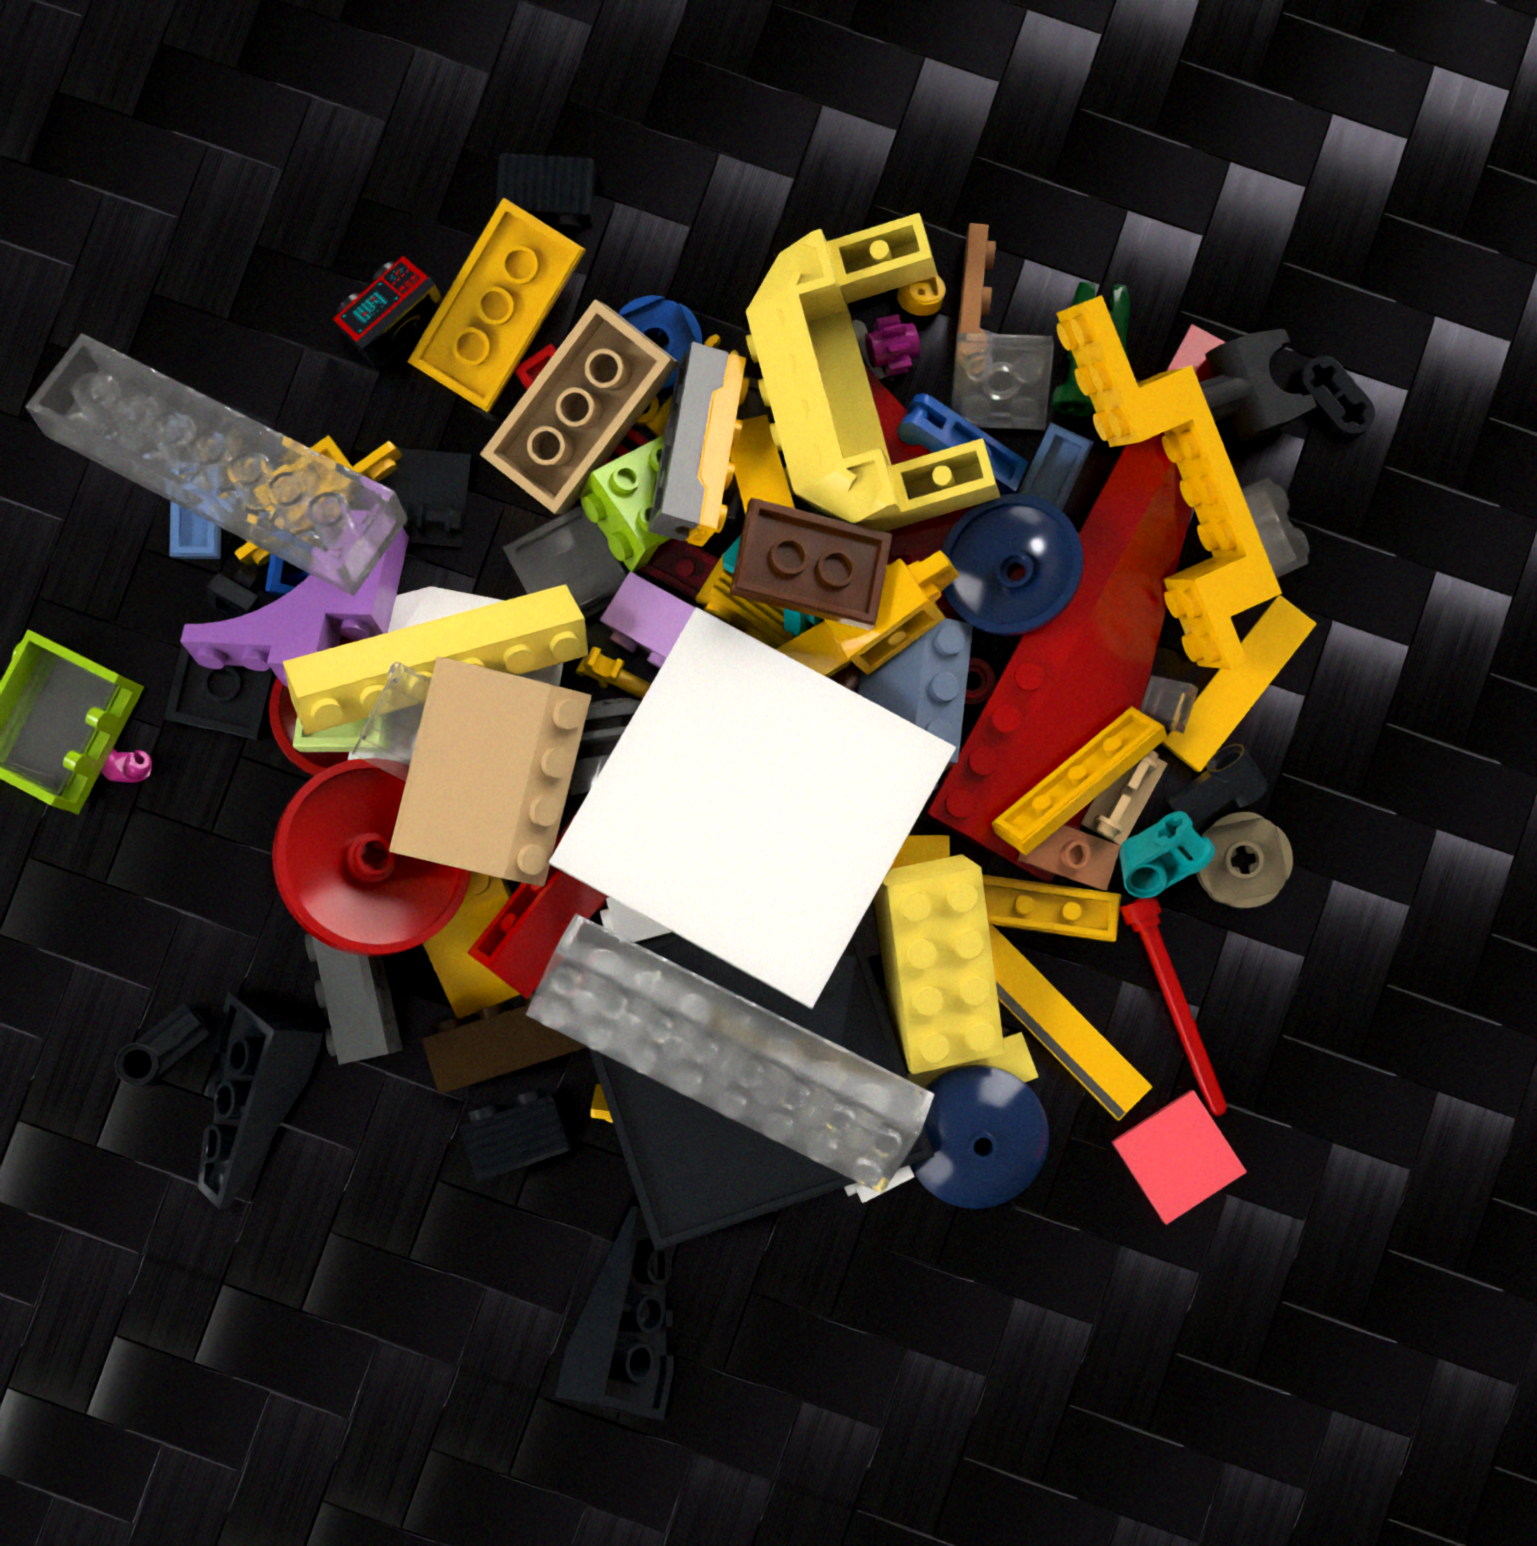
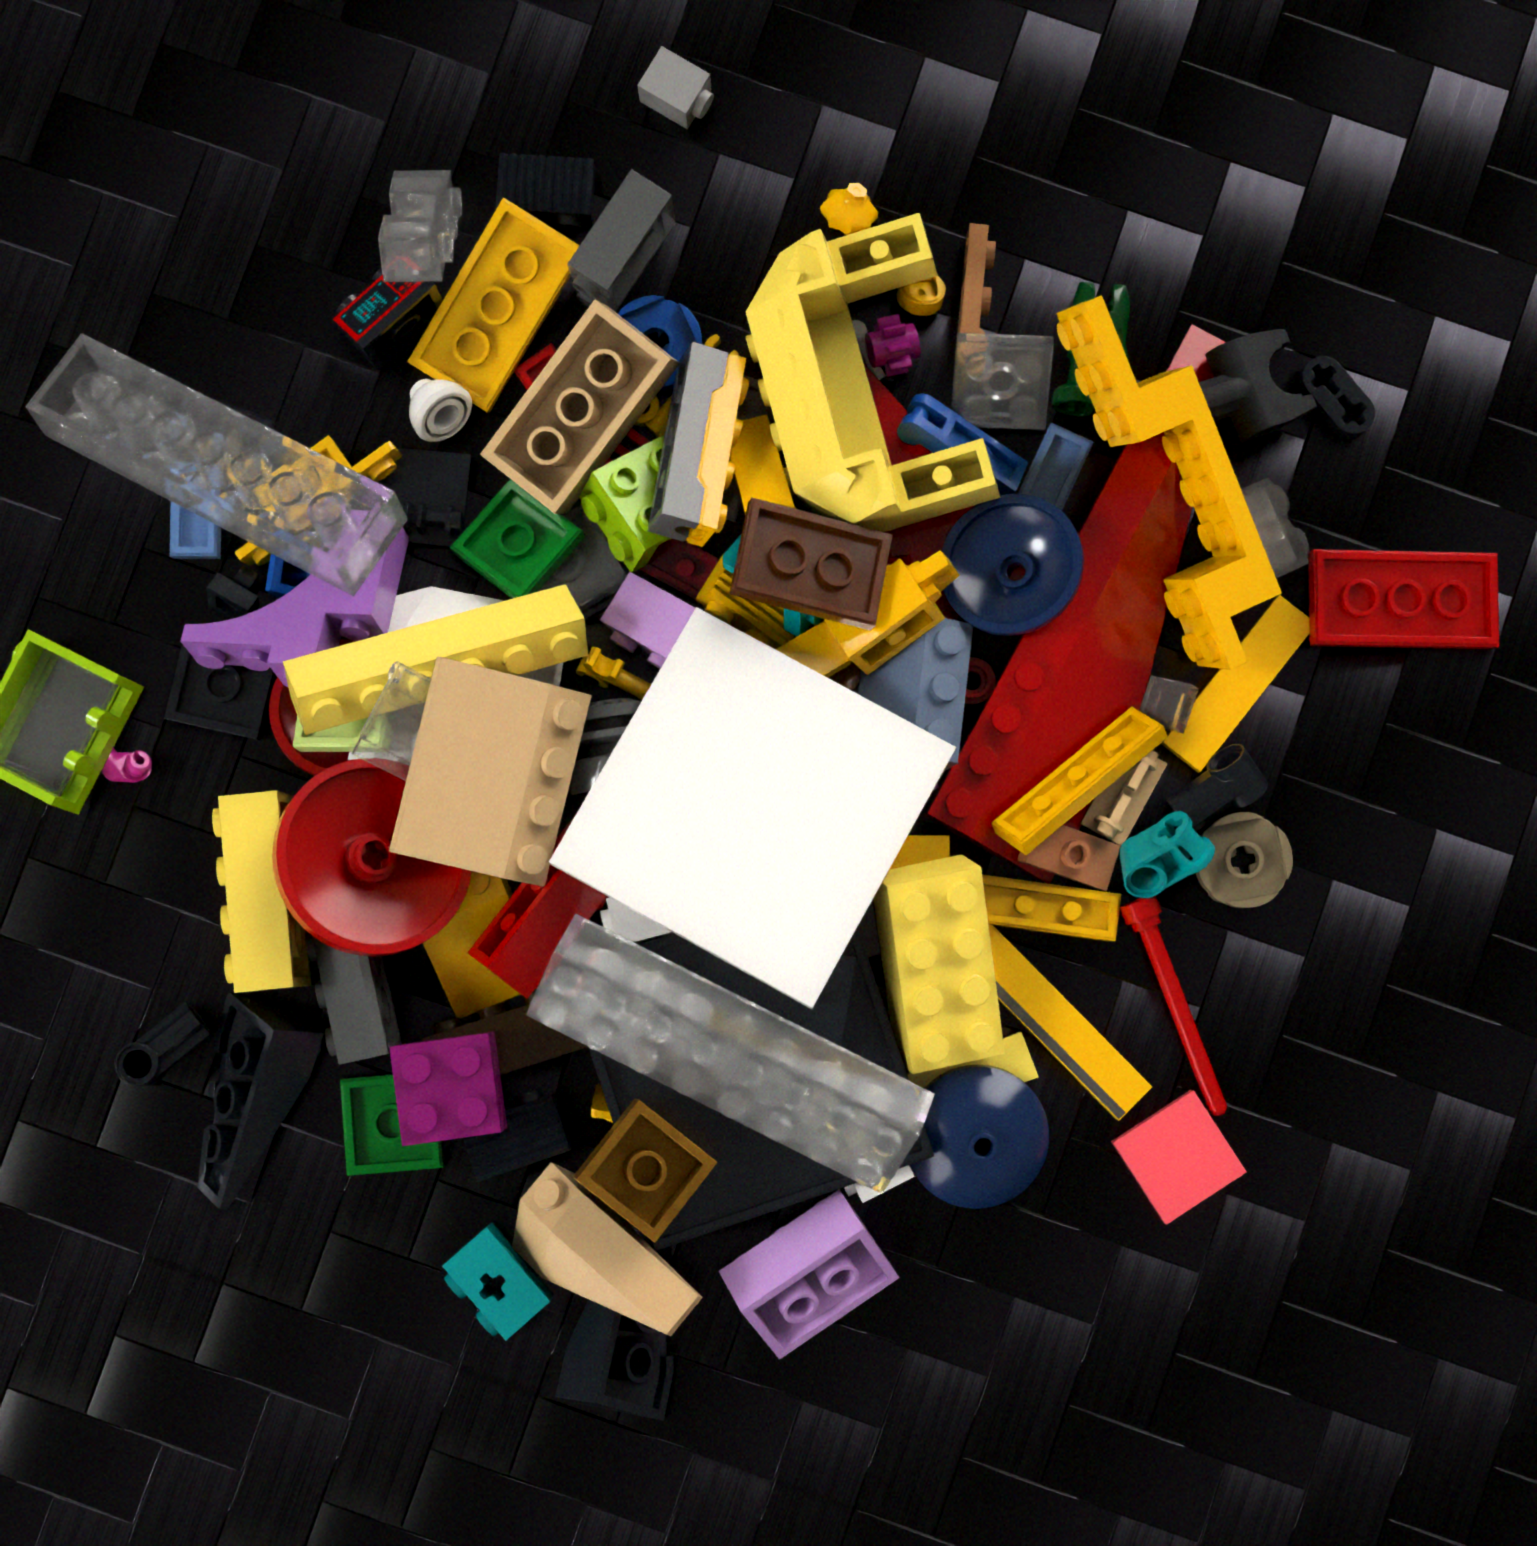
none -> light yellow brick [212,790,312,993]
none -> green tile [340,1074,445,1176]
none -> clear arch [378,170,462,282]
none -> magenta brick [389,1031,507,1146]
none -> white brick [409,379,472,442]
none -> teal brick [442,1222,554,1341]
none -> green tile [450,479,585,599]
none -> tan wedge [512,1162,703,1336]
none -> dark grey window [567,169,675,312]
none -> pearl gold brick [573,1099,717,1243]
none -> light grey brick [637,46,714,129]
none -> lavender slope [718,1189,899,1359]
none -> yellow piece [820,183,878,235]
none -> red tile [1308,549,1499,649]

